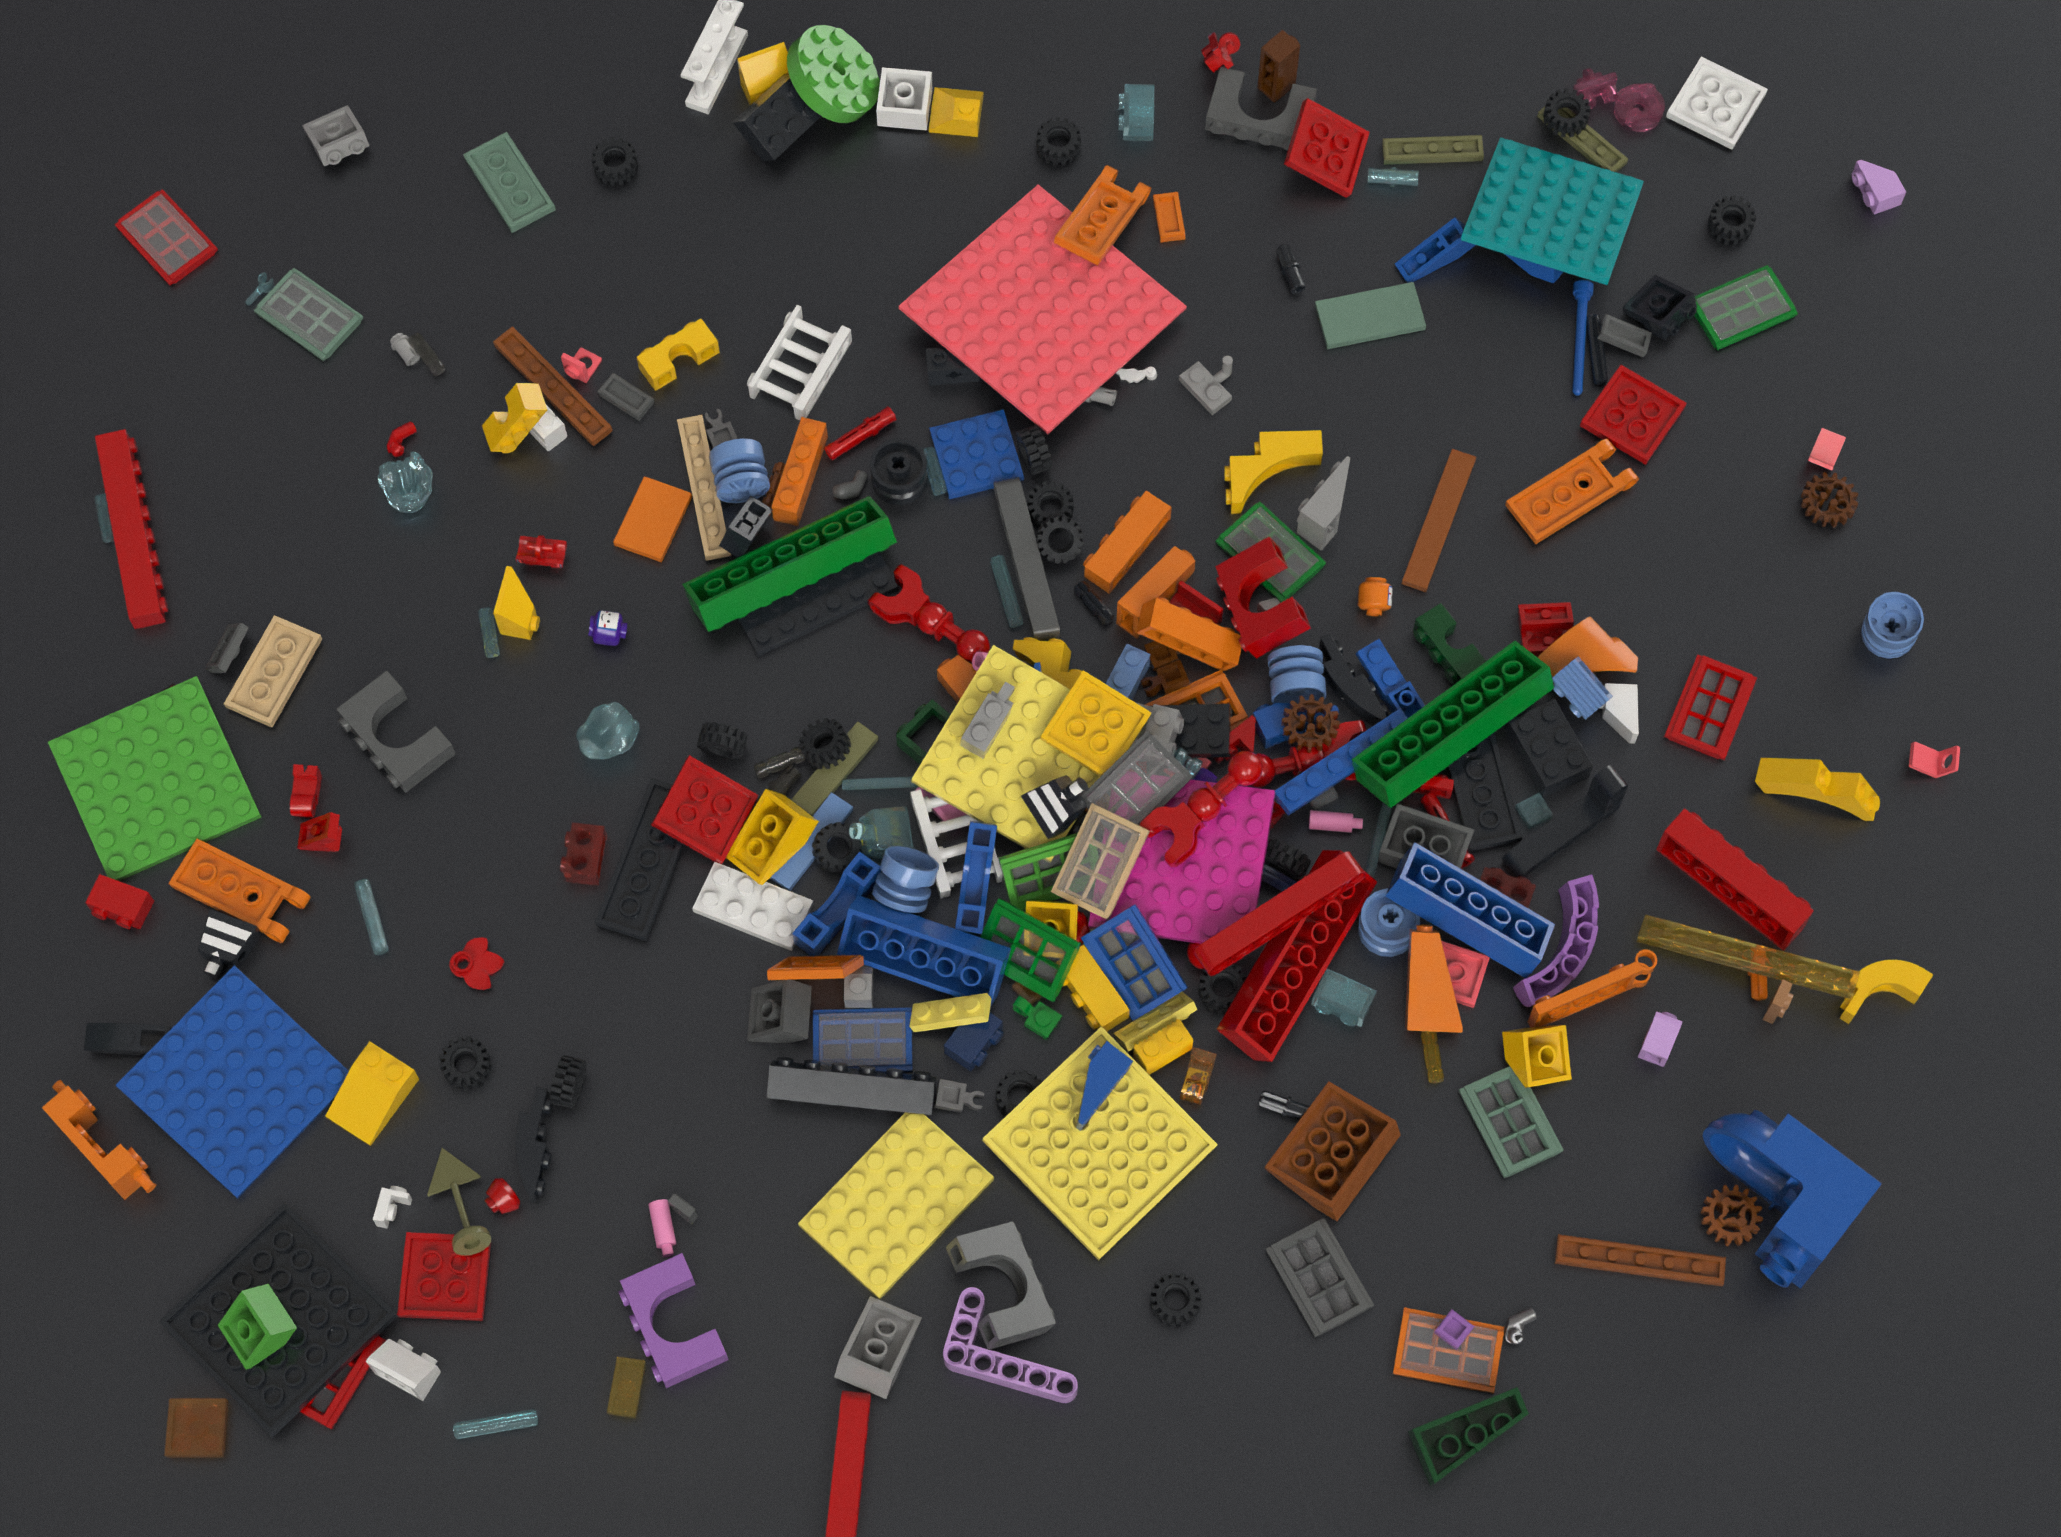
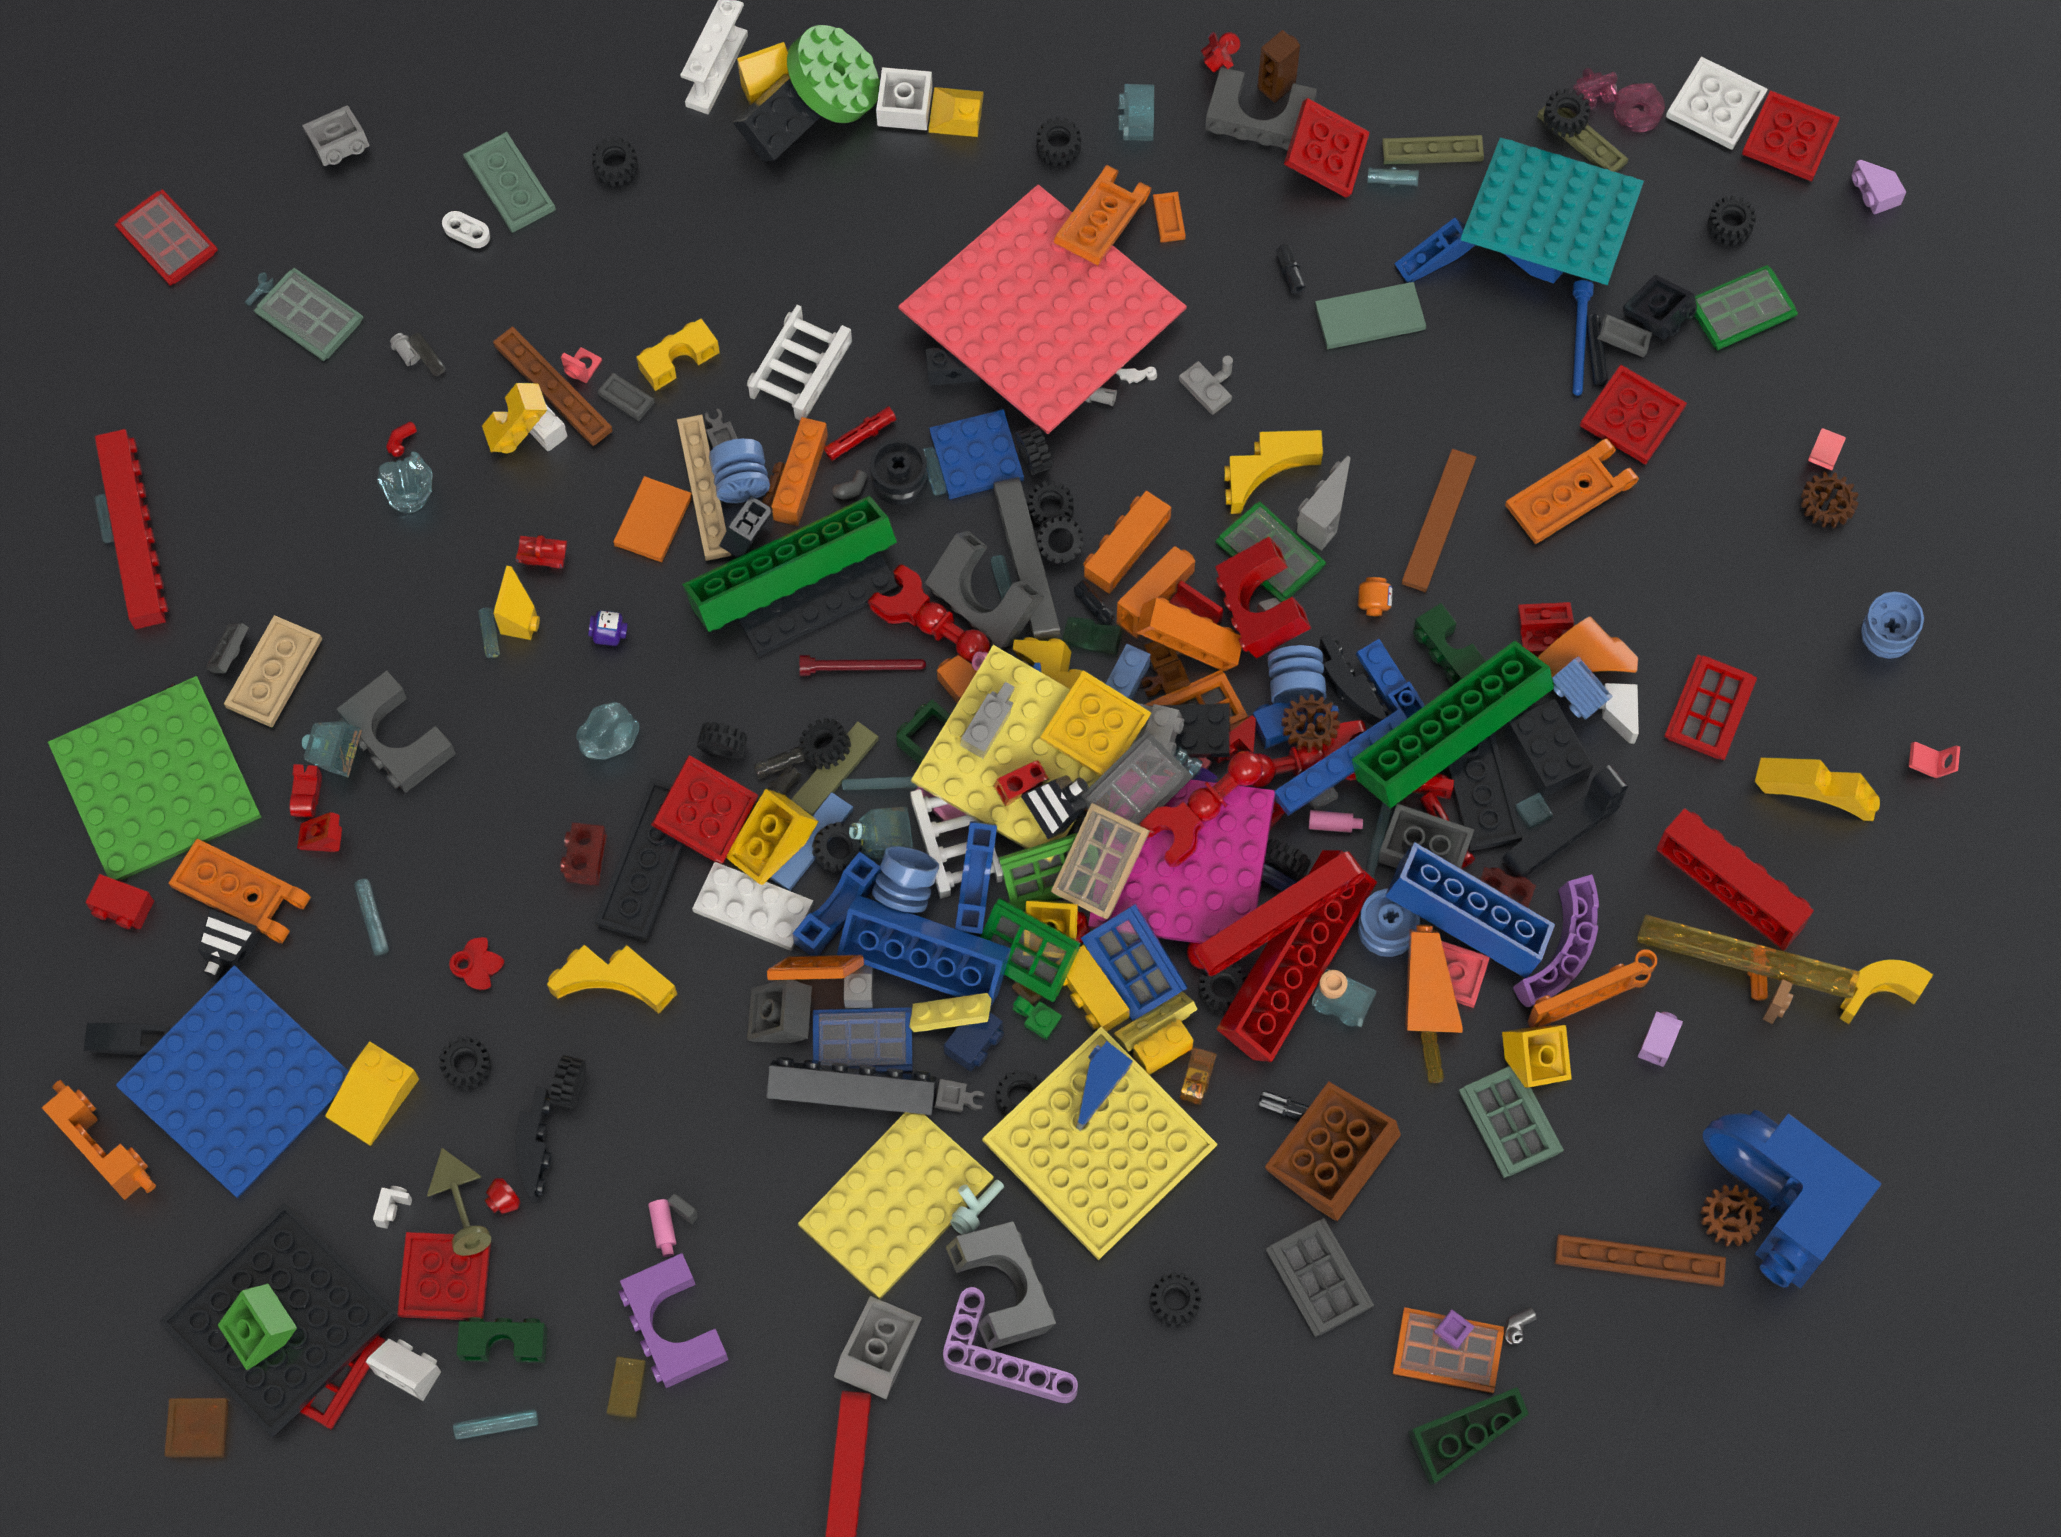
none -> clear light blue torso [302,722,362,778]
none -> white plate [442,211,490,248]
none -> dark green arch [457,1317,547,1363]
none -> yellow arch [547,945,677,1014]
none -> dark red piece [799,655,926,676]
none -> dark grey arch [925,531,1045,648]
none -> light aqua piece [950,1180,1004,1235]
none -> red leg [993,760,1050,807]
none -> clear green slope [1062,617,1123,655]
none -> light nougat tile [1319,970,1348,999]
none -> red plate [1742,90,1840,181]

